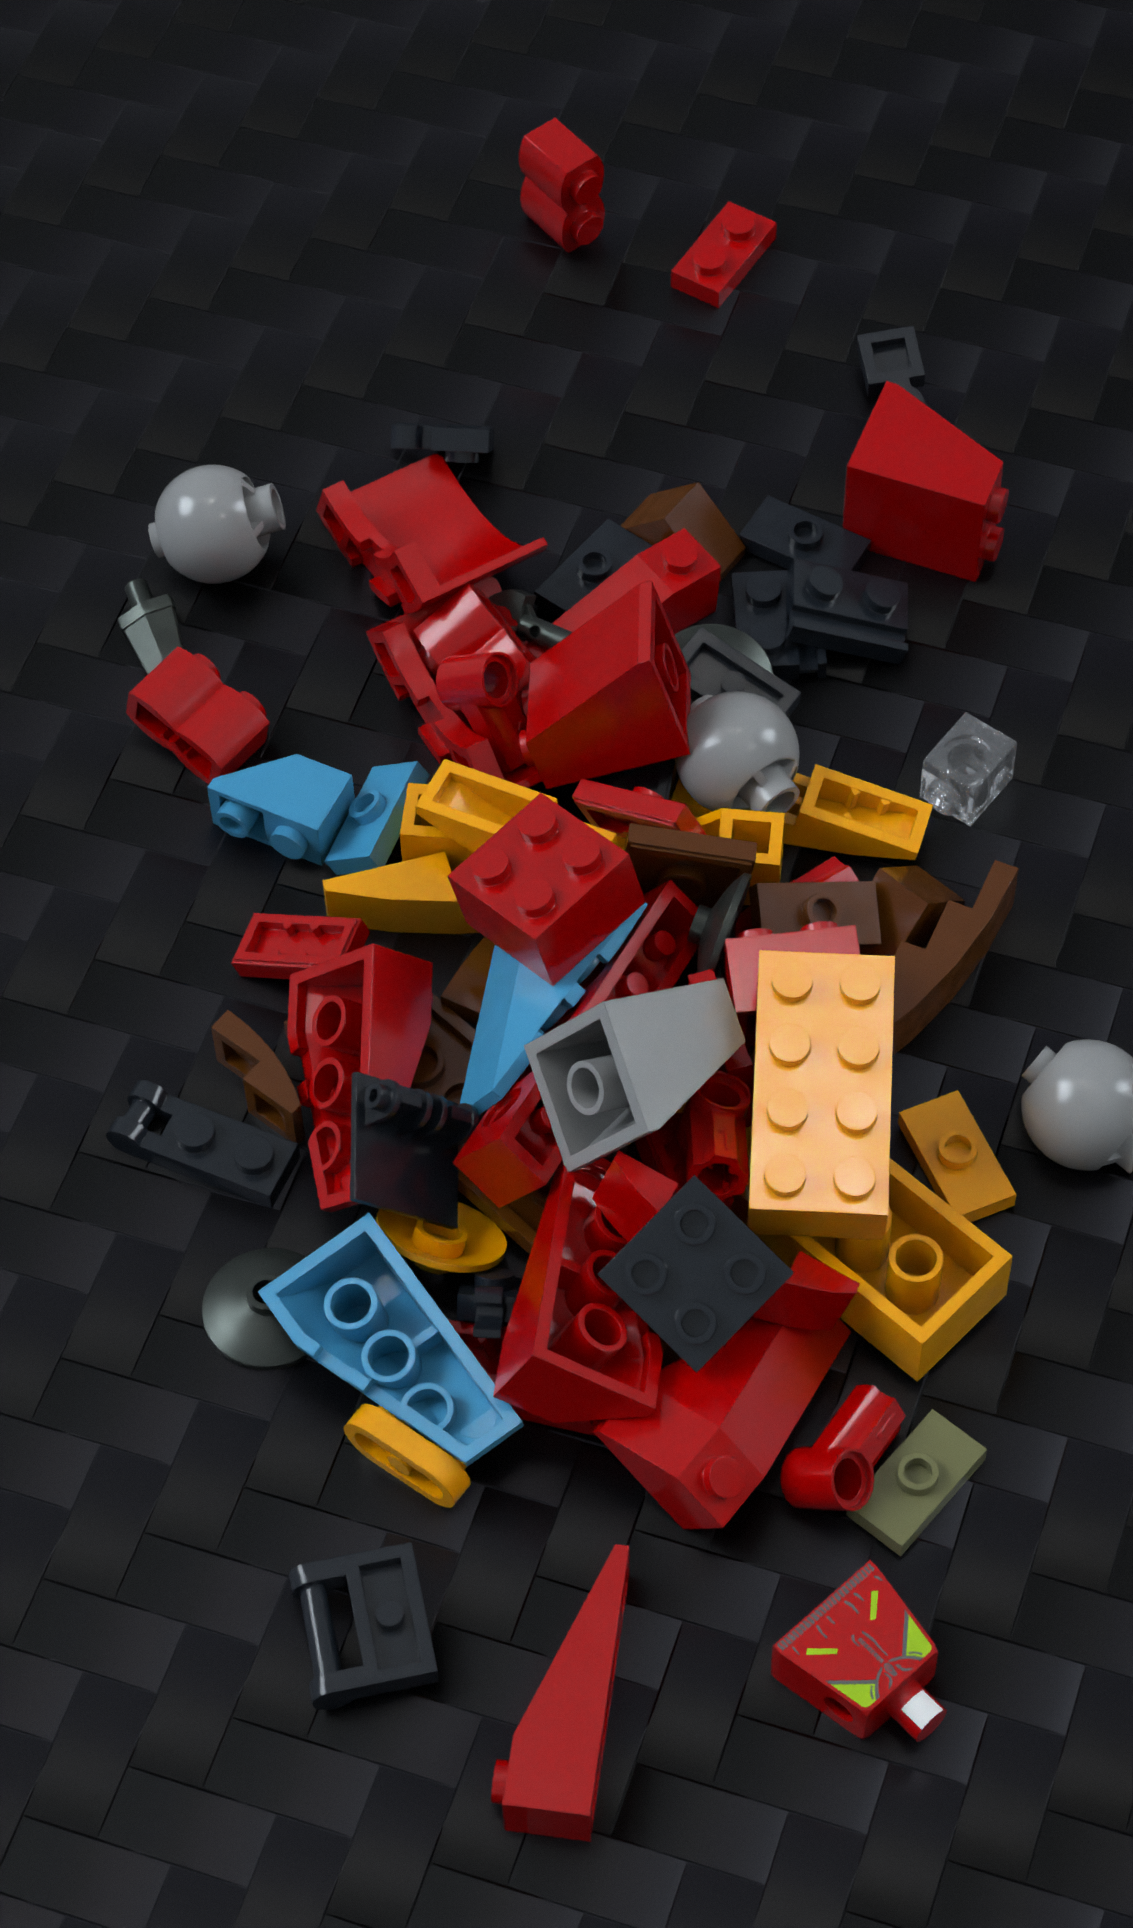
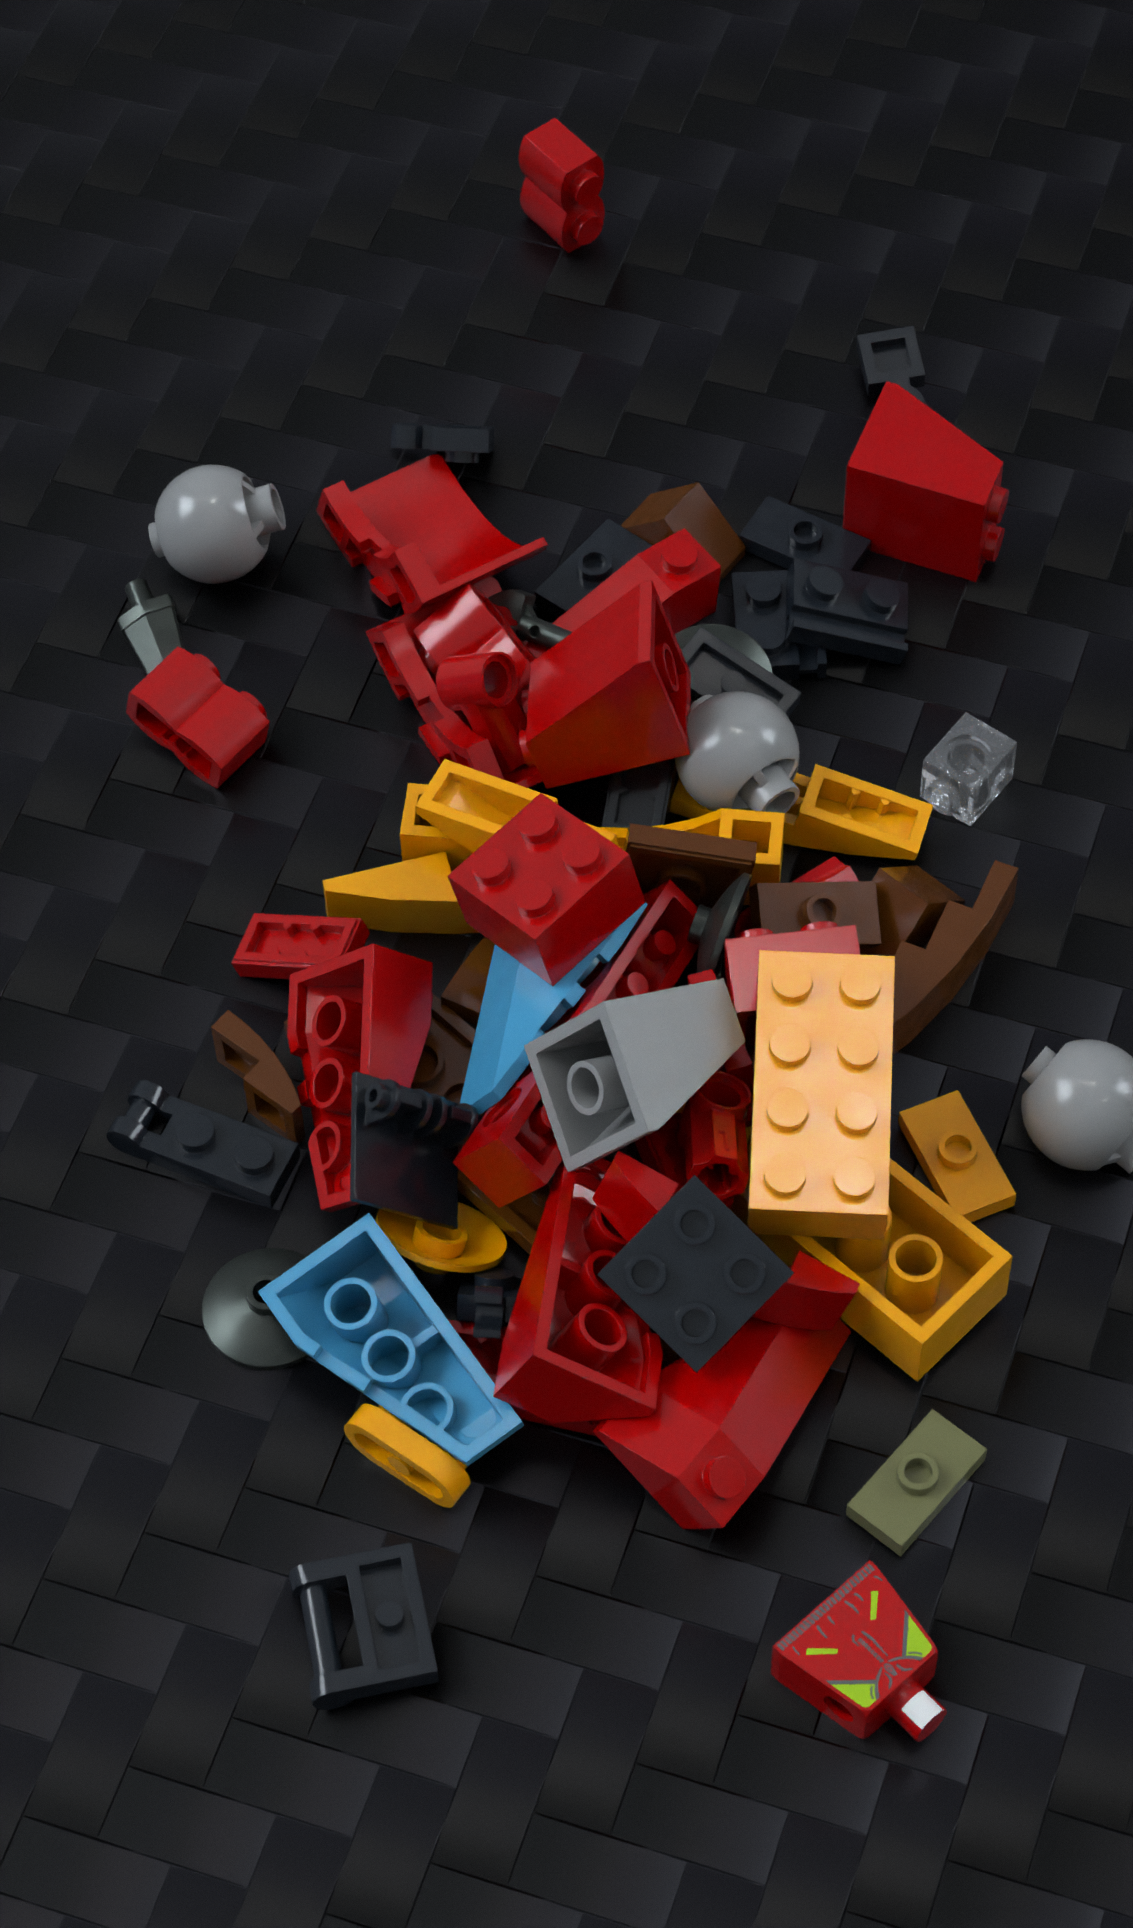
dark azure slope [207,754,355,866] -> none
dark azure plate [324,761,430,875] -> none
red slope [491,1544,630,1842] -> none
red plate [572,778,707,838] -> none
red plate [671,201,777,308] -> none
red piece [780,1385,906,1511] -> none

